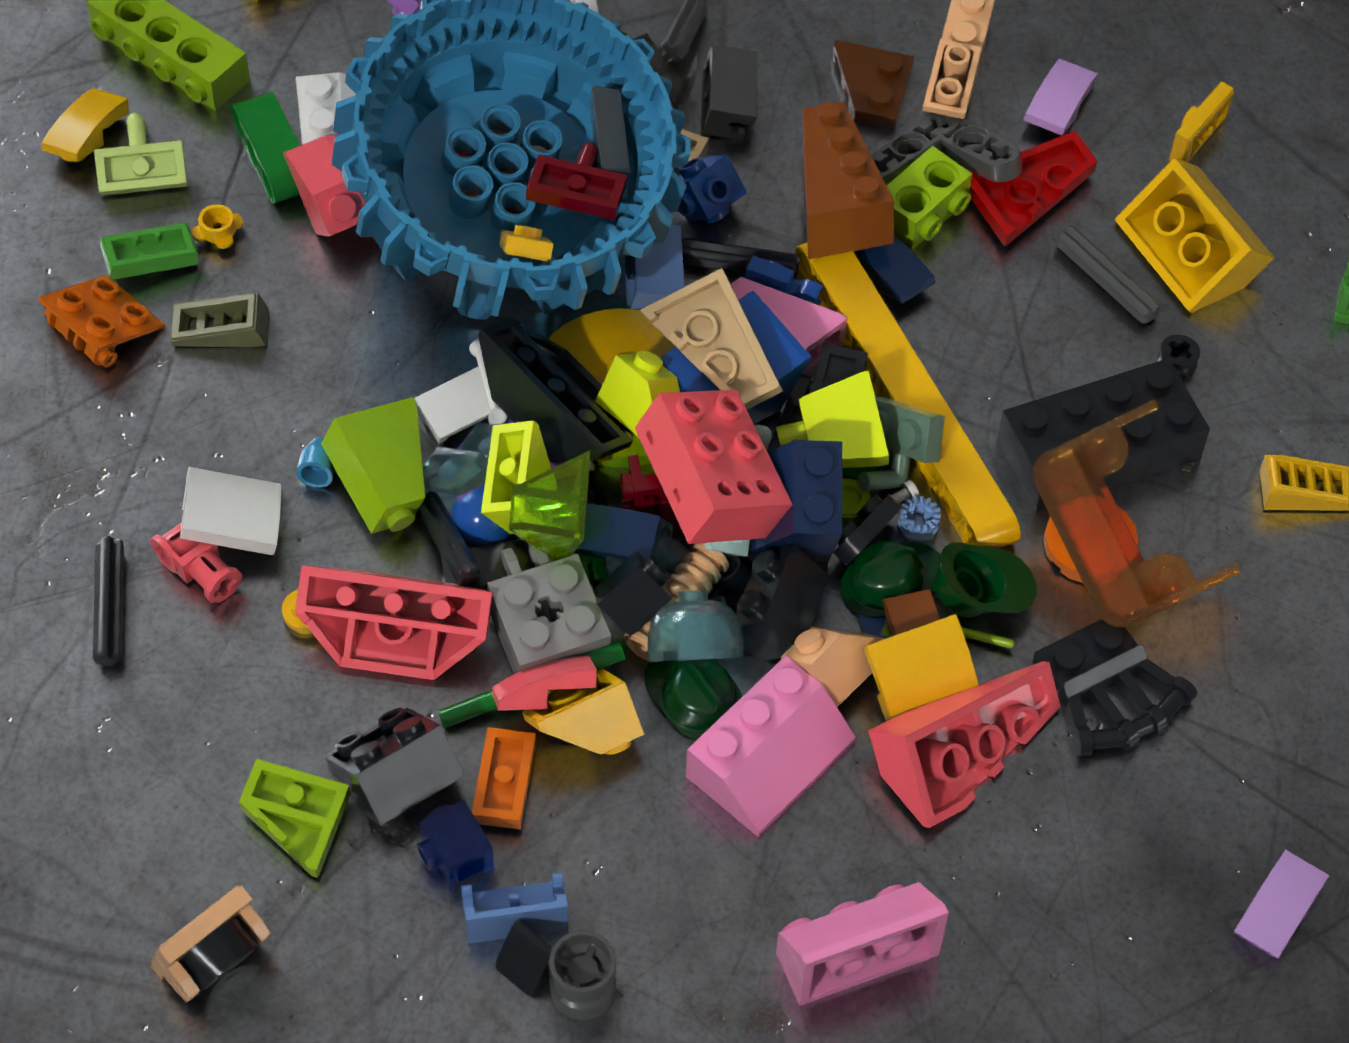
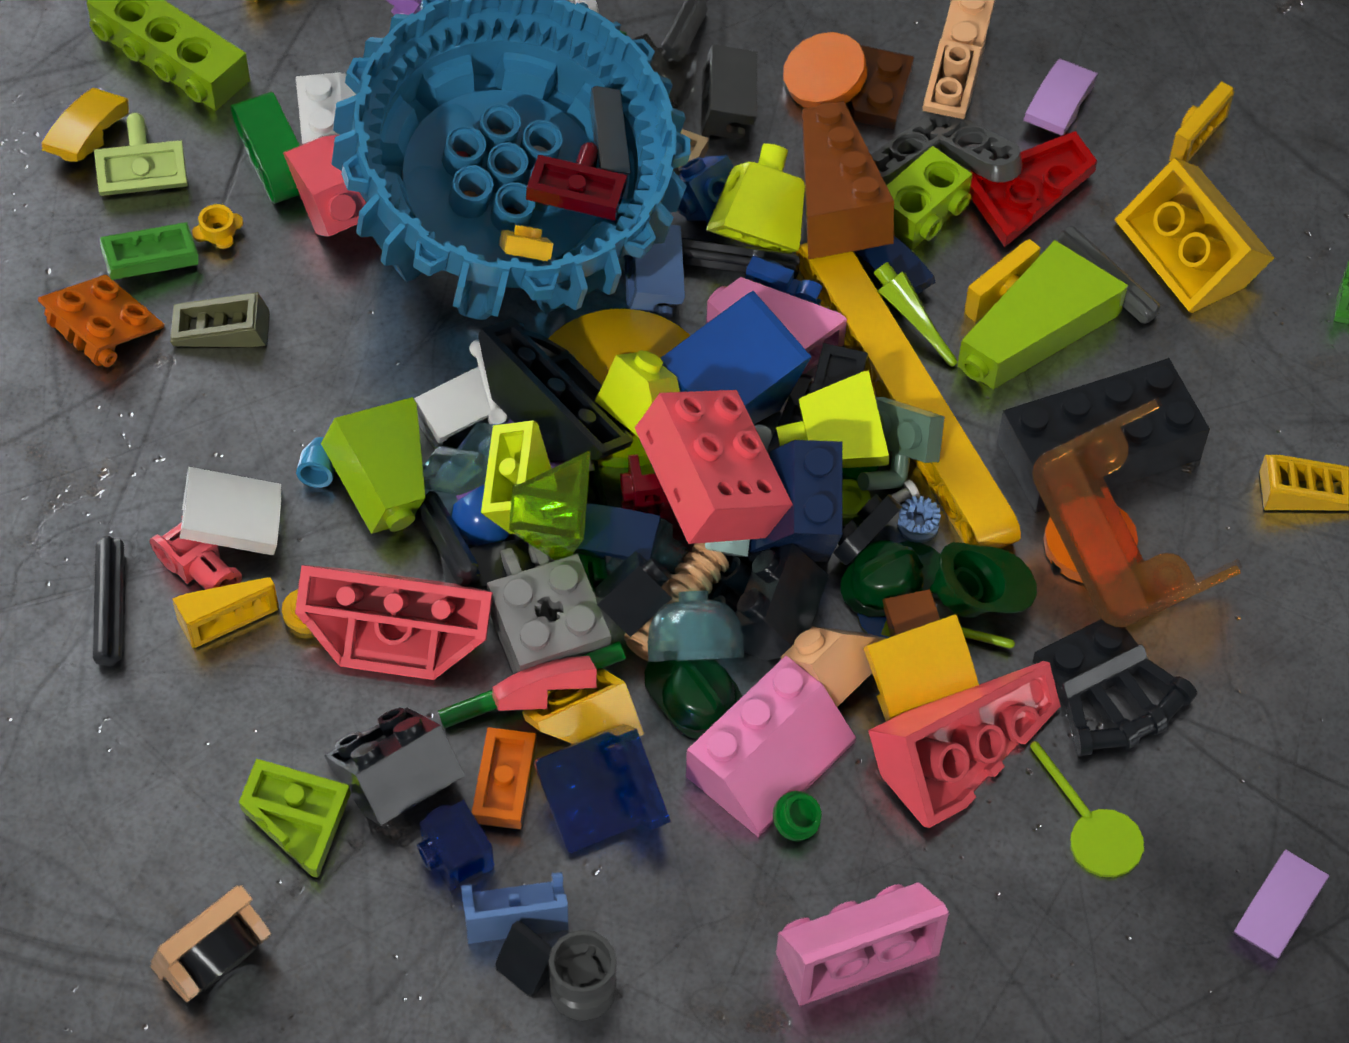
tan wing [640,268,783,409] -> none
black bush [1157,334,1200,379] -> none
none -> yellow slope [172,577,279,648]
none -> clear blue bracket [534,724,671,853]
none -> neon yellow torso [707,143,805,253]
none -> green plate [773,791,822,841]
none -> orange tile [783,32,868,108]
none -> lime piece [874,262,957,367]
none -> lime slope [957,240,1128,390]
none -> yellow plate [964,239,1041,323]
none -> lime piece [1030,741,1144,878]

